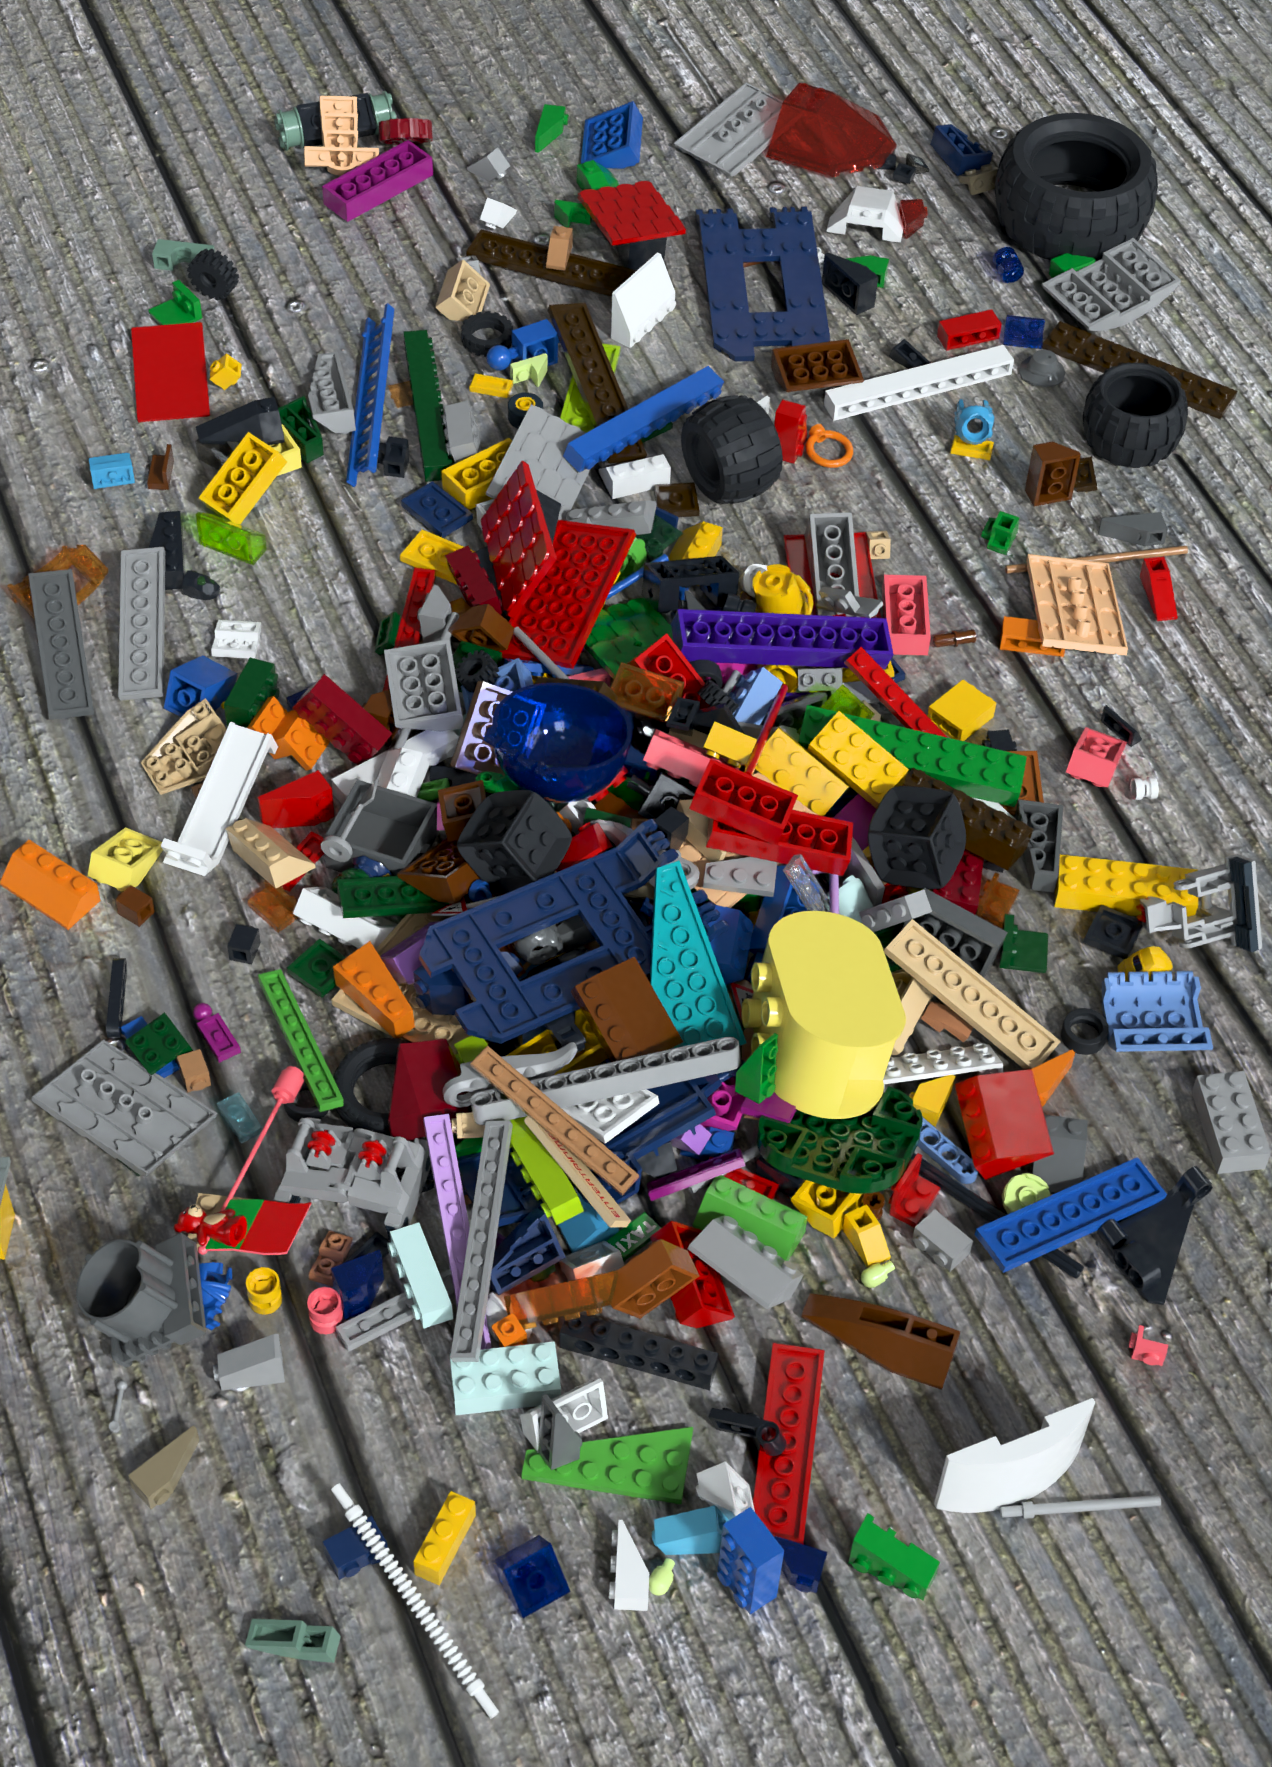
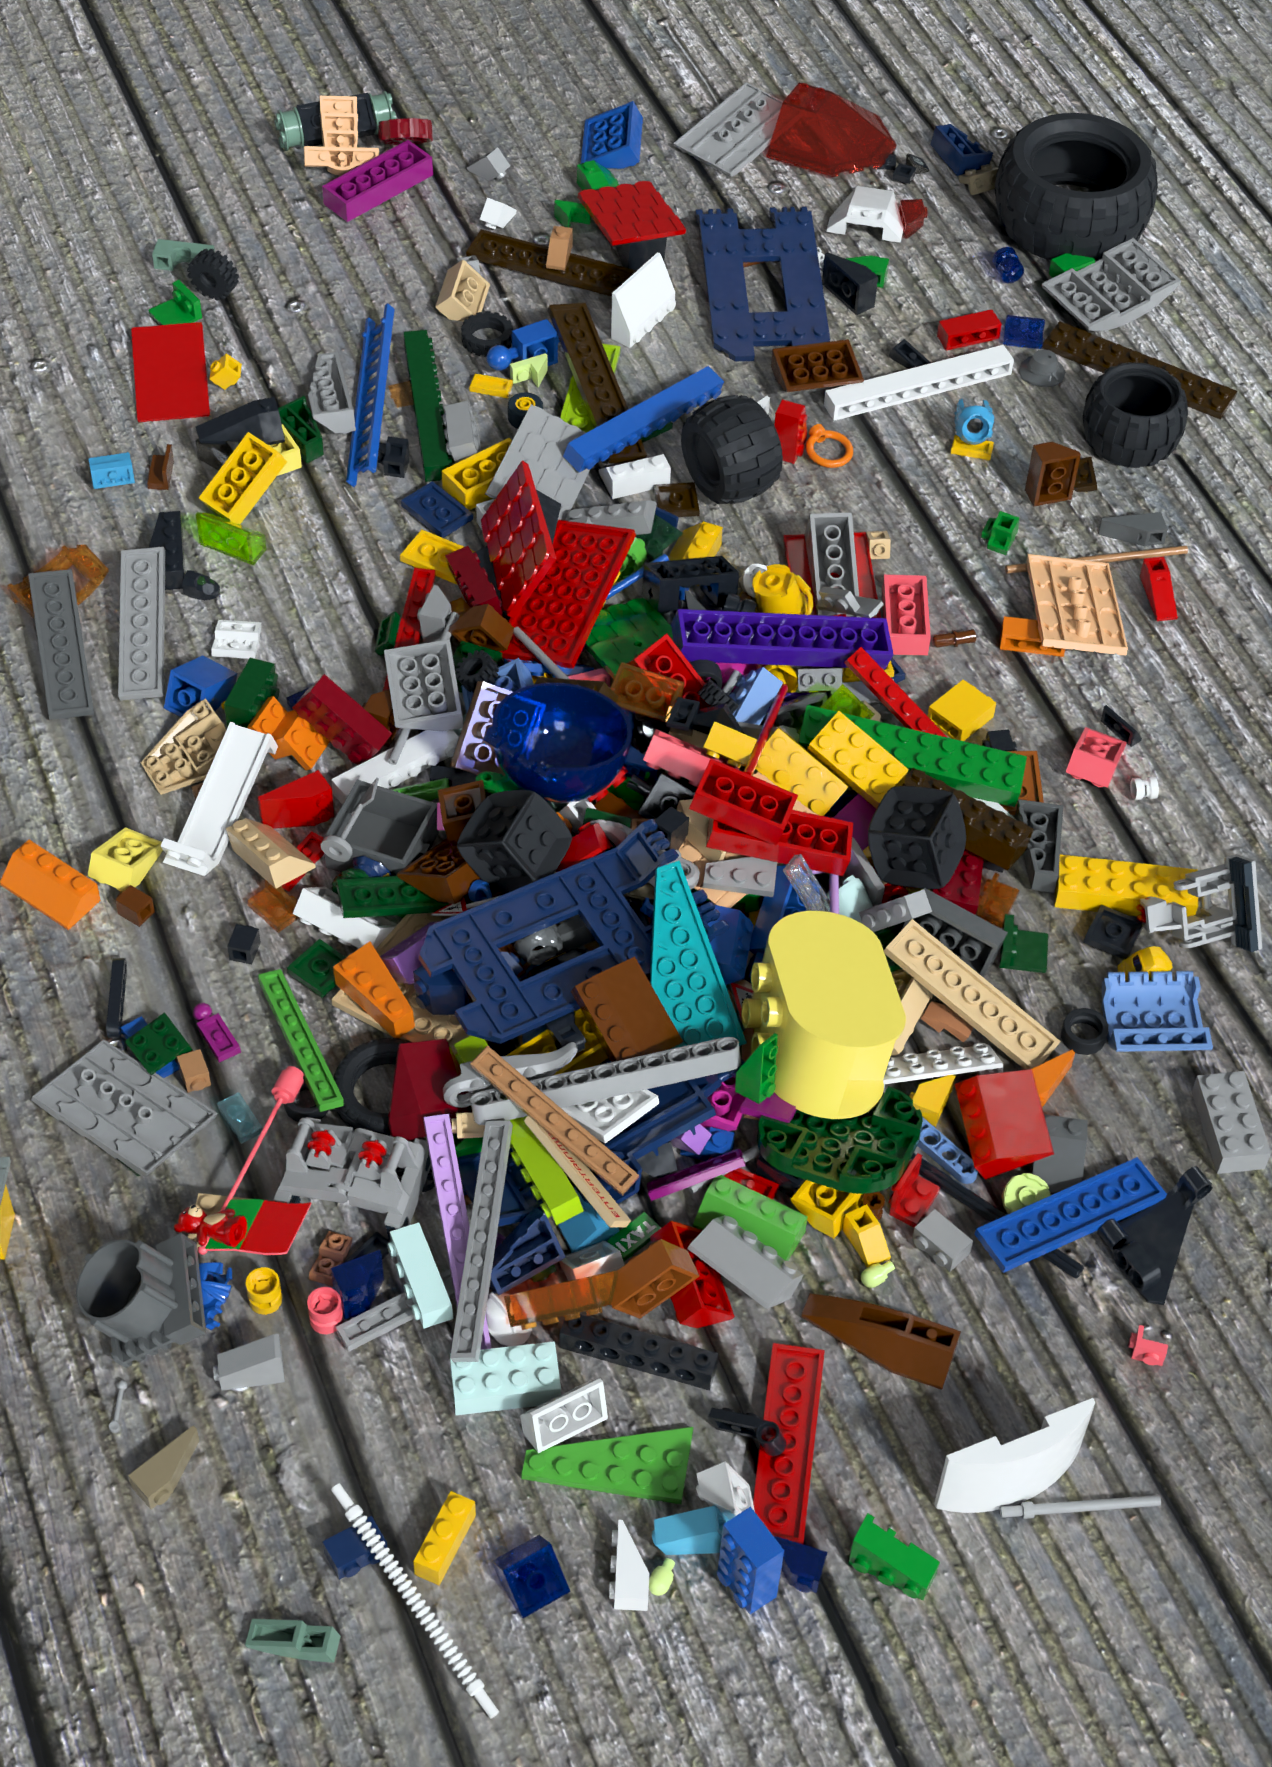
white slope [377,747,430,798] -> none
orange bracket [492,1313,527,1347] -> none
green slope [535,104,569,153] -> none
dark grey slope [538,1394,582,1470] -> none

